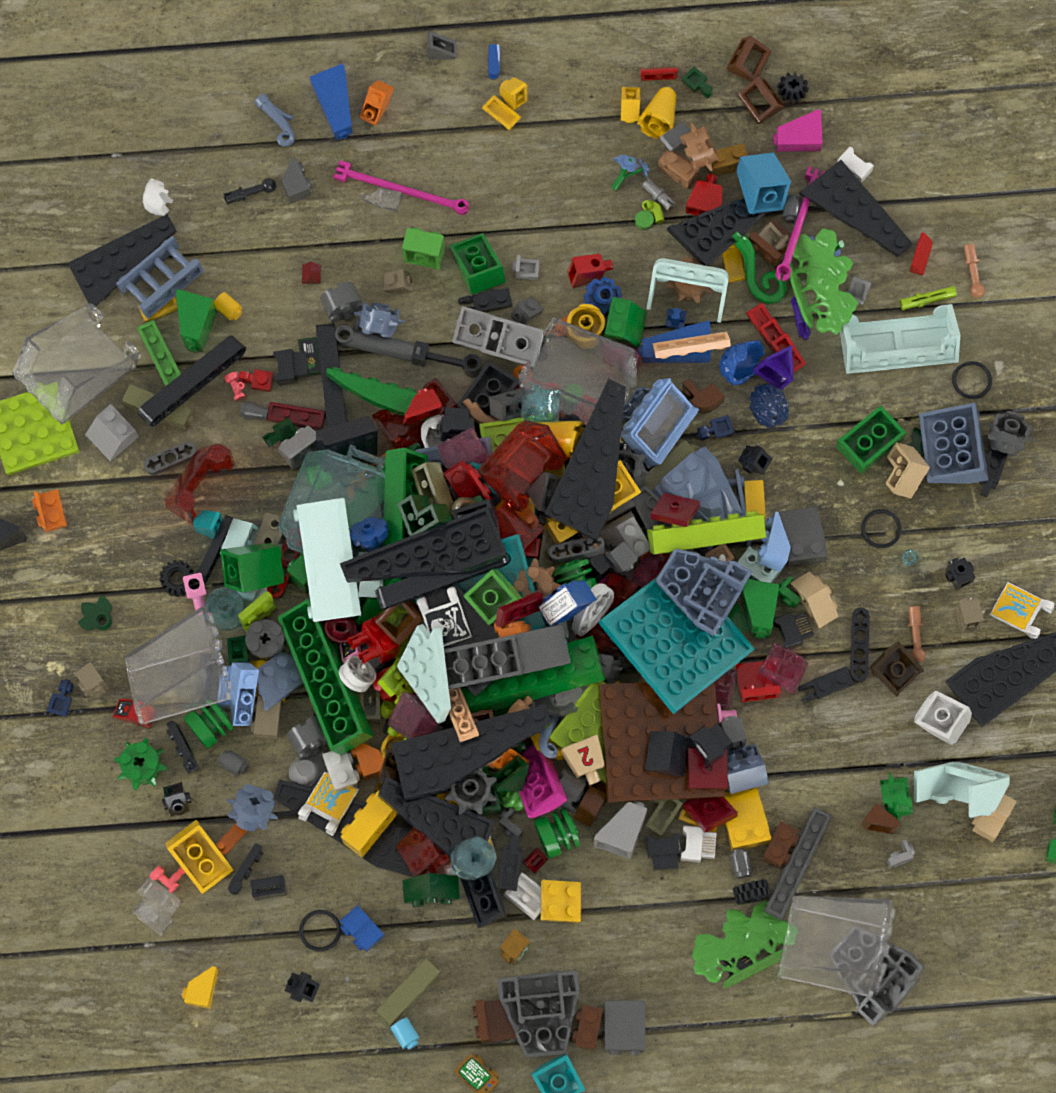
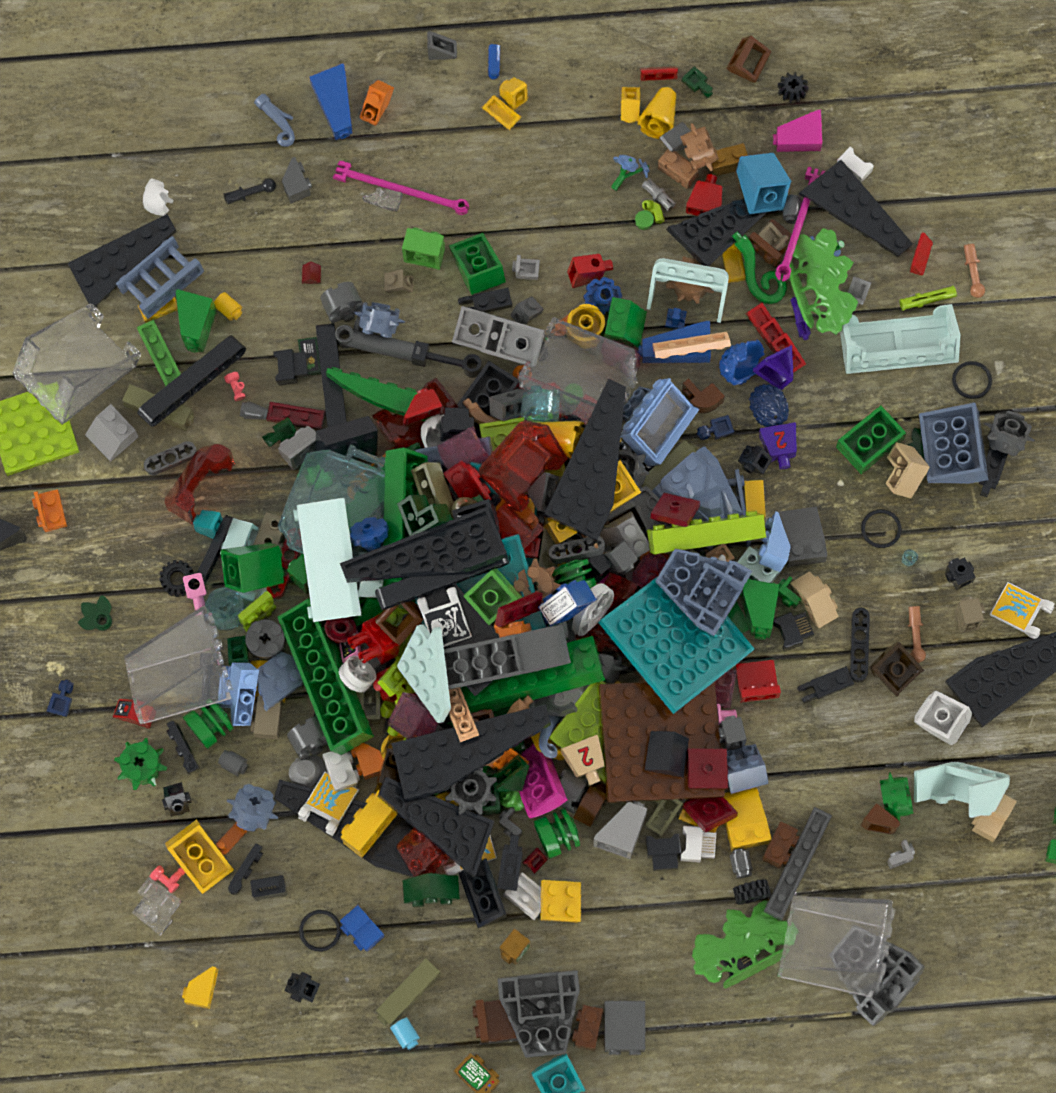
dark tan brick [75,662,109,700] -> none
red plate [239,369,273,392] -> none
clear light blue brick [451,837,496,880] -> none
black piece [687,723,733,768] -> none
reddish brown tile [737,76,785,124] -> none
clear pink slope [758,642,808,694] -> none
none -> dark purple torso [759,422,797,470]

